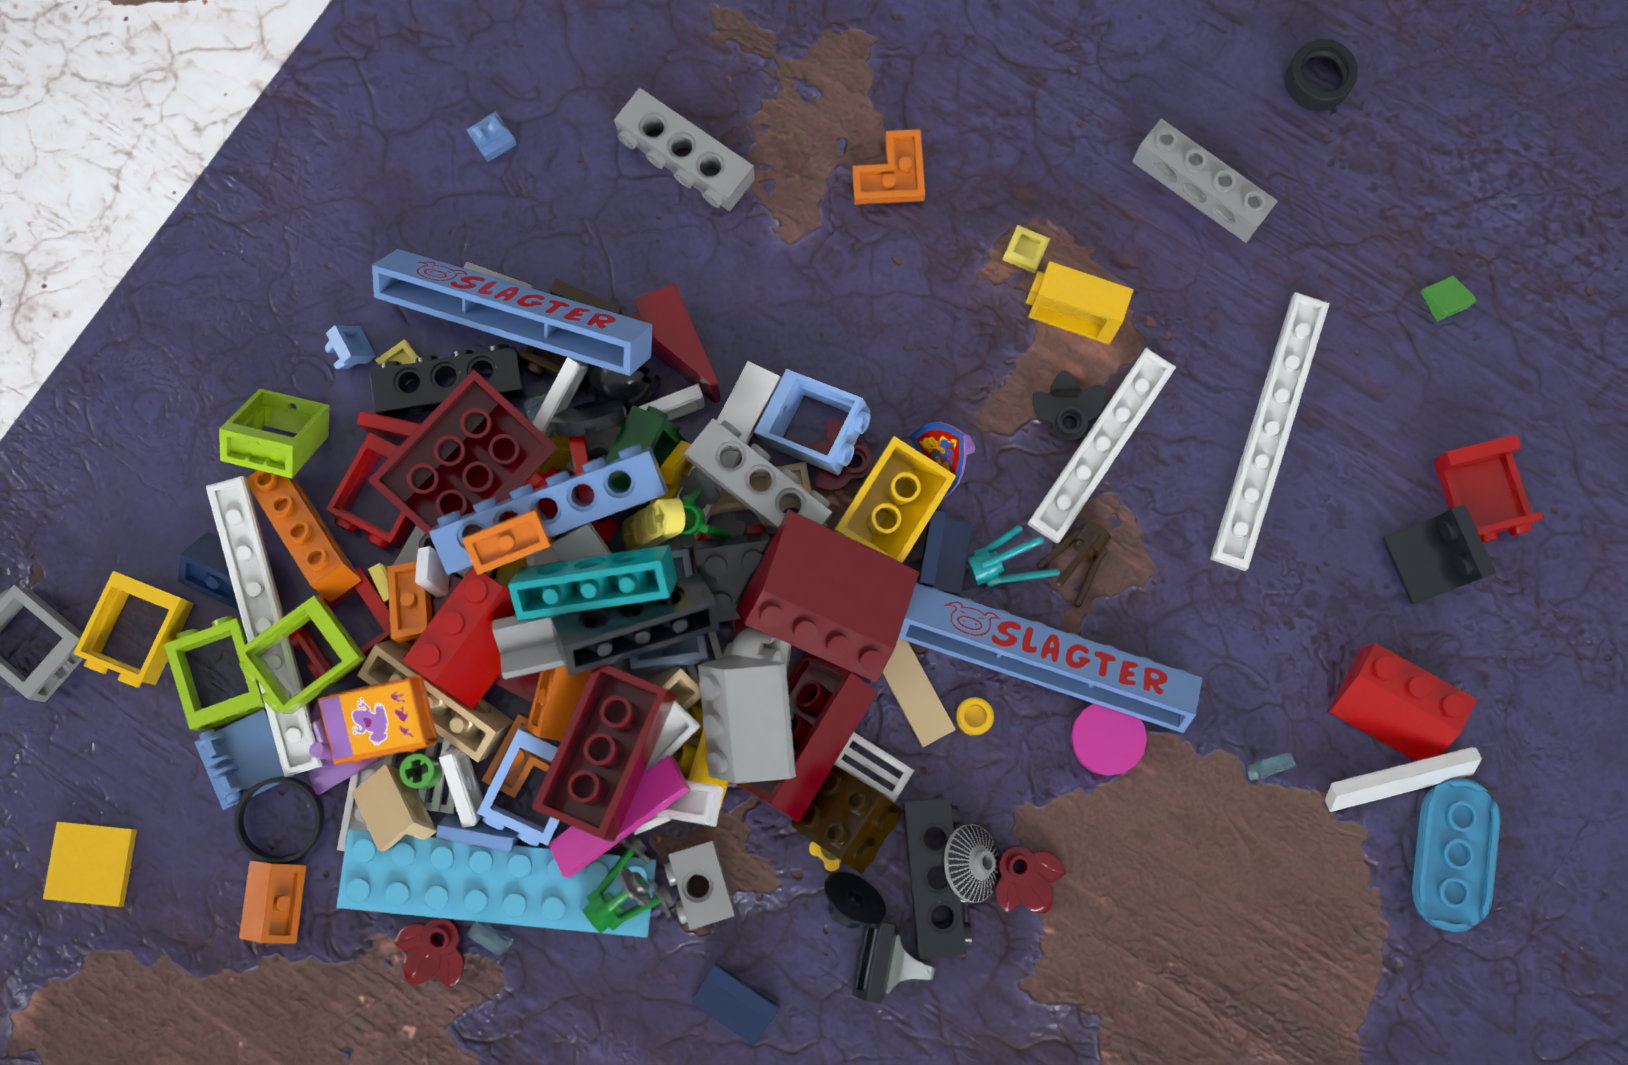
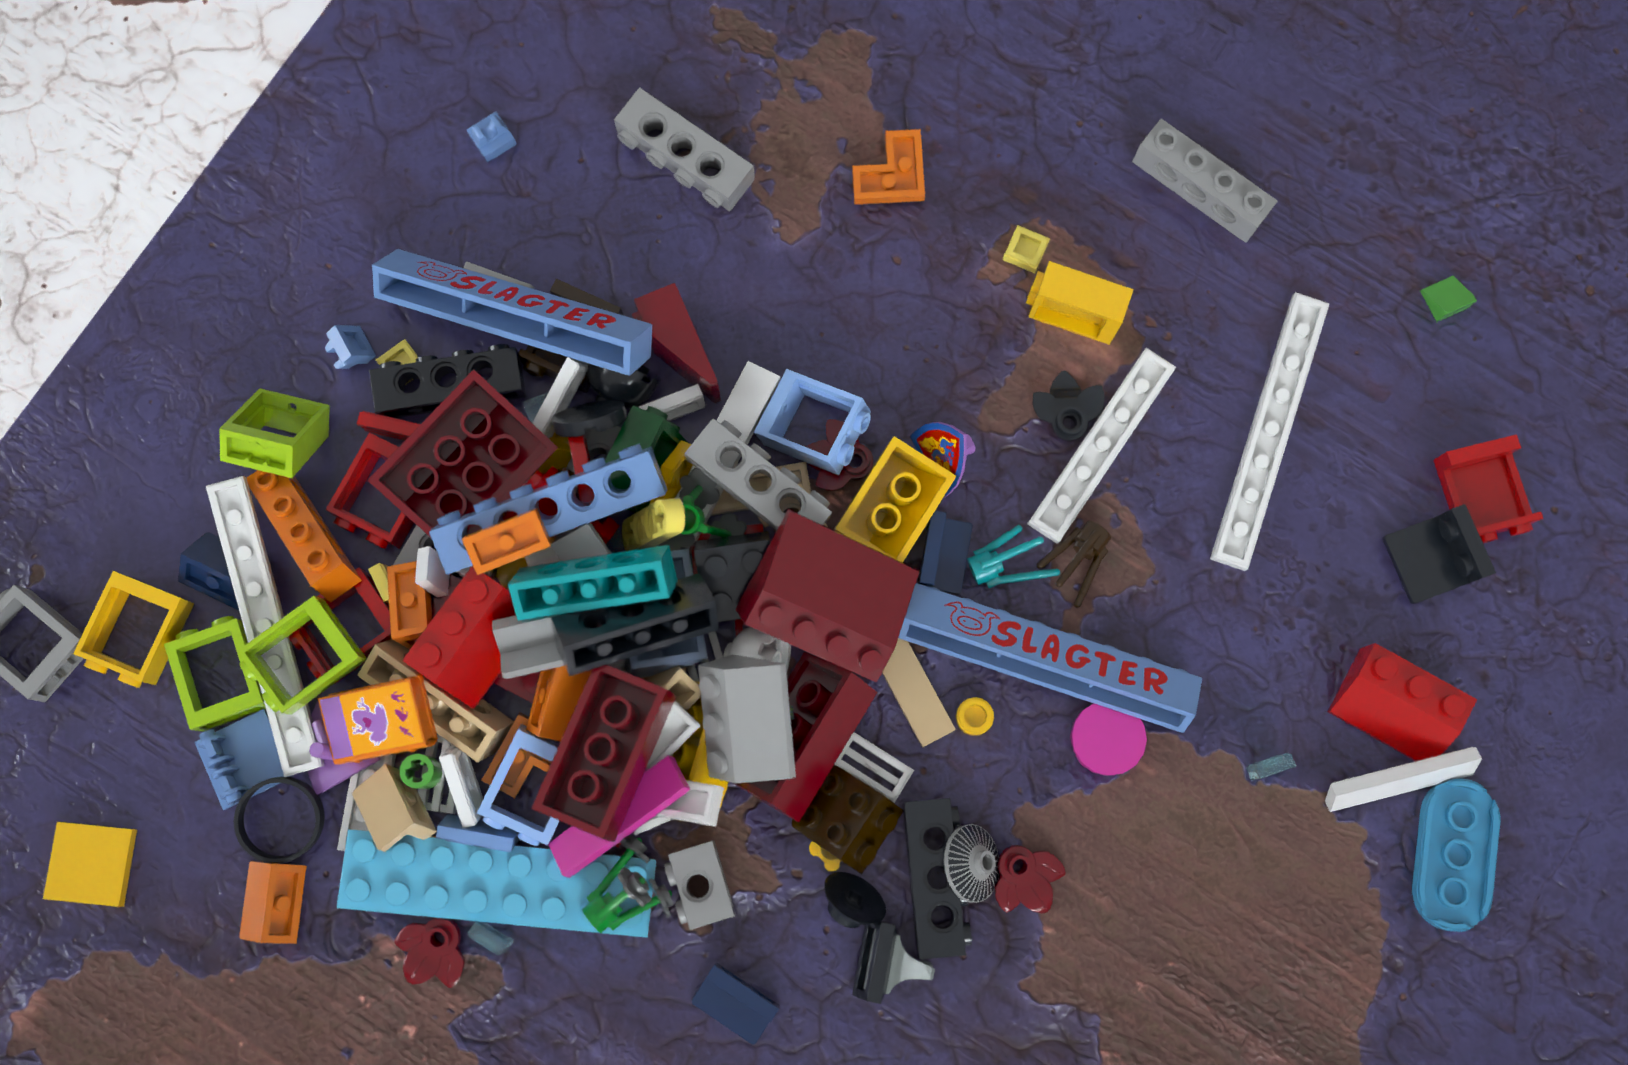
black tyre [1285,39,1358,112] -> none

